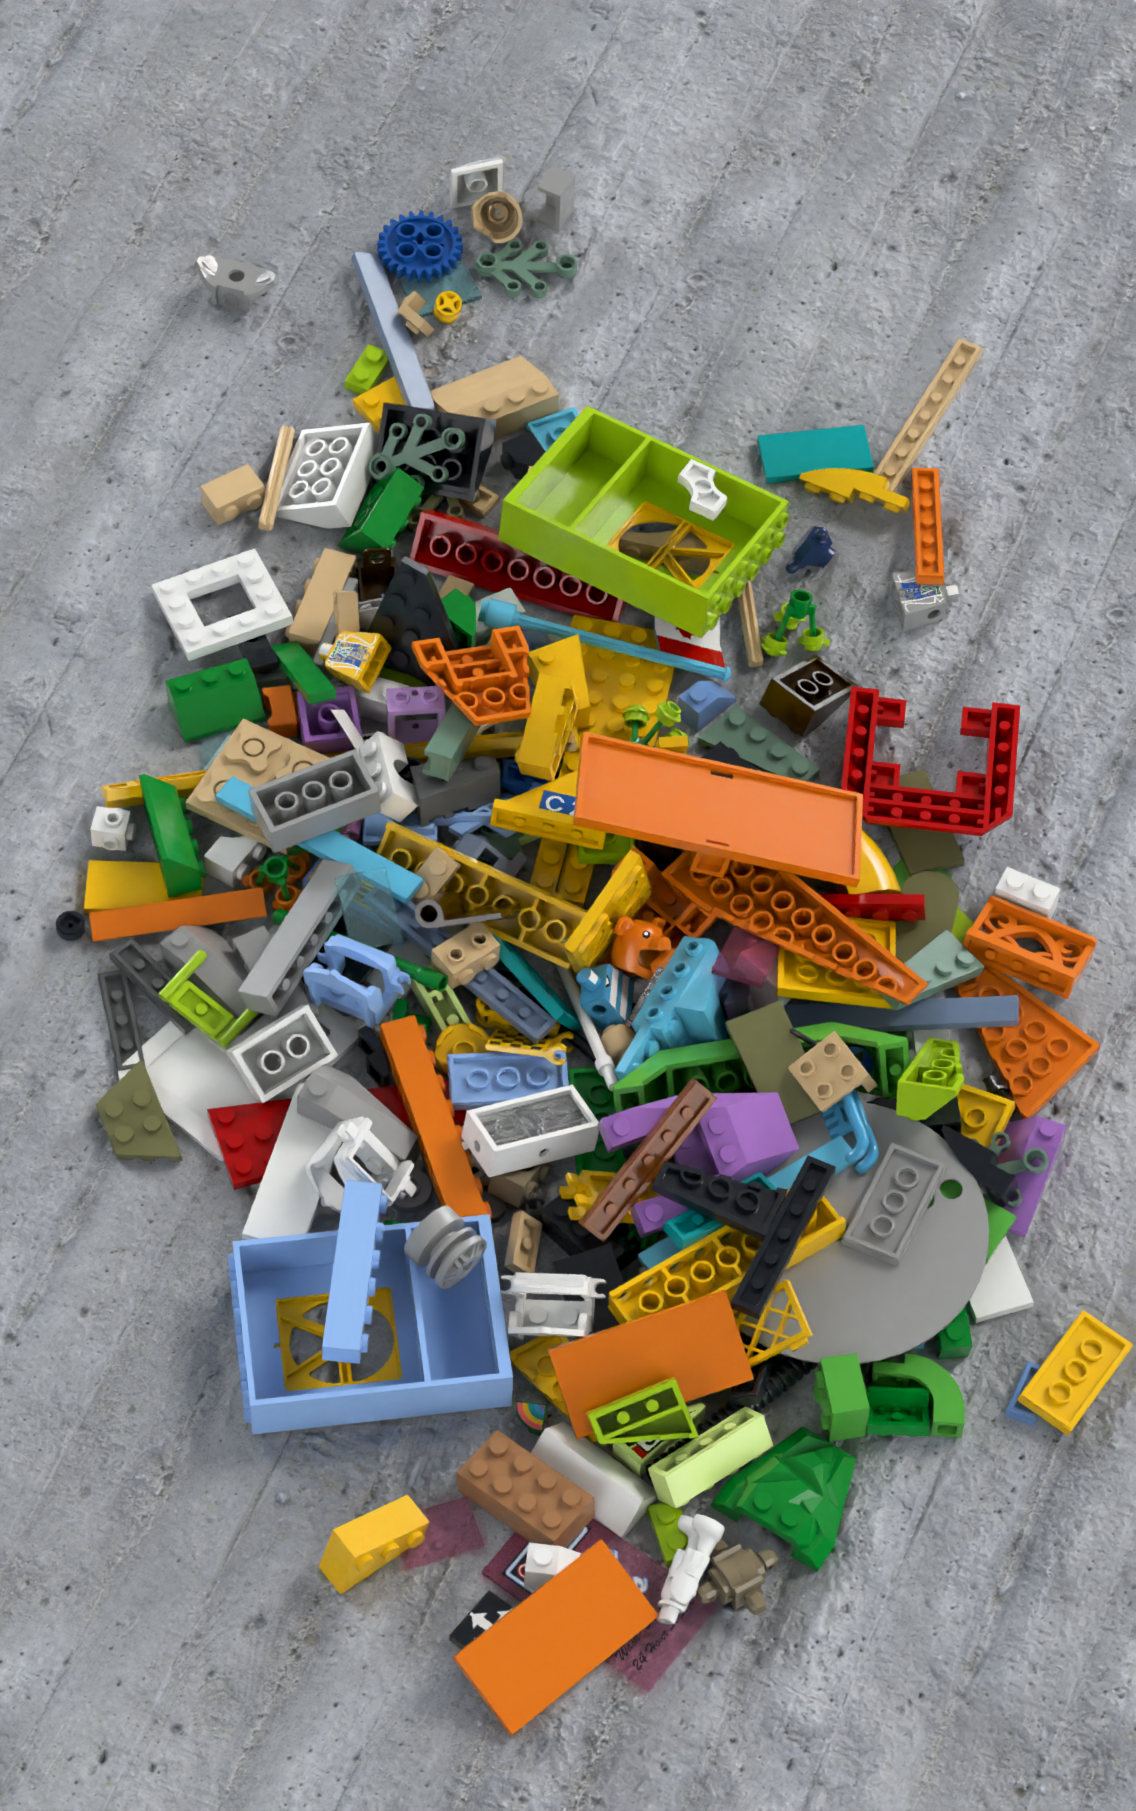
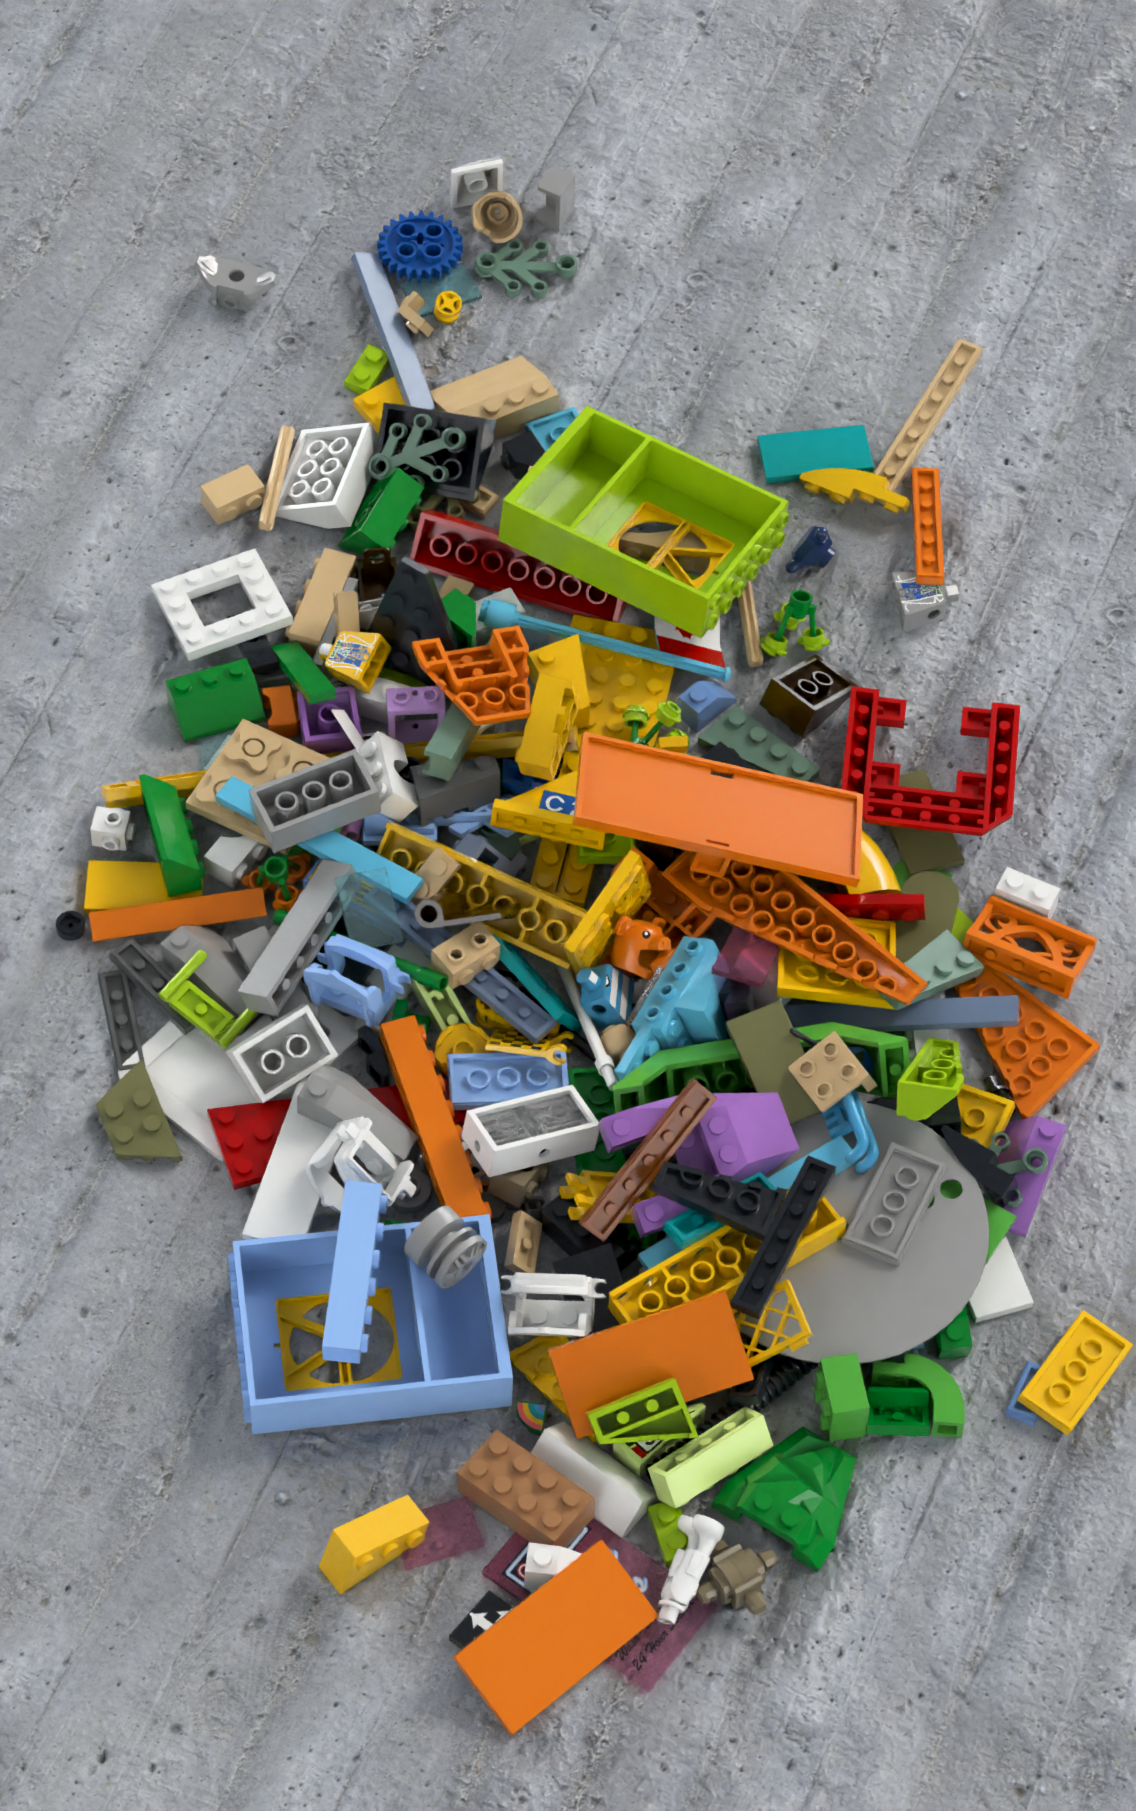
white tile [677,459,727,521] -> none

